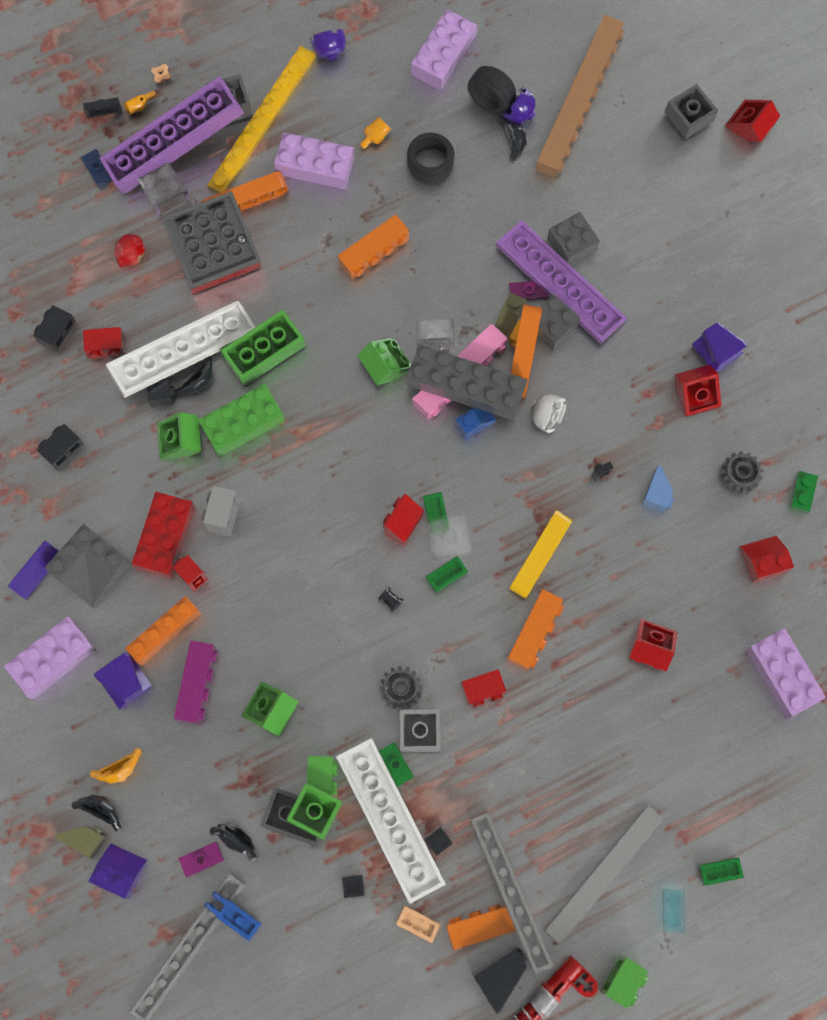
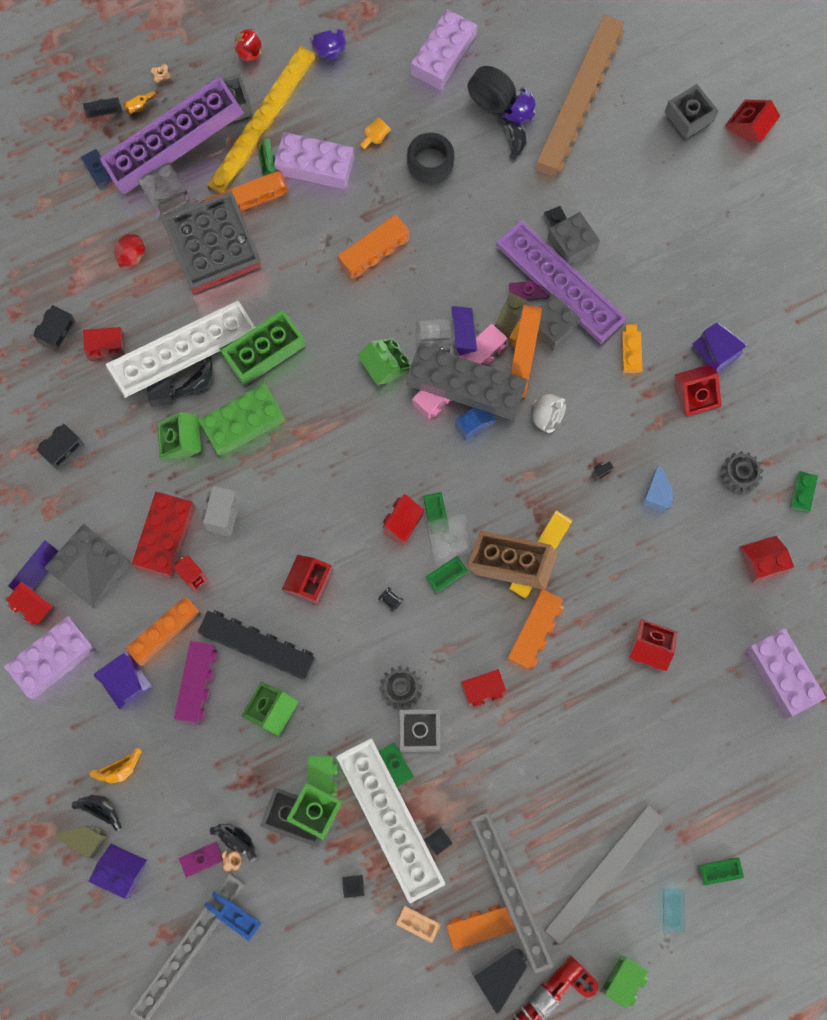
none -> red slope [6,582,53,625]
none -> black brick [197,610,316,681]
none -> light nougat plate [222,850,241,871]
none -> red hair [234,29,262,62]
none -> green plate [258,139,275,176]
none -> red slope [282,554,333,605]
none -> dark purple slope [451,306,478,356]
none -> medium nougat brick [468,531,558,590]
none -> black plate [544,205,567,228]
none -> light orange hinge [622,324,642,373]

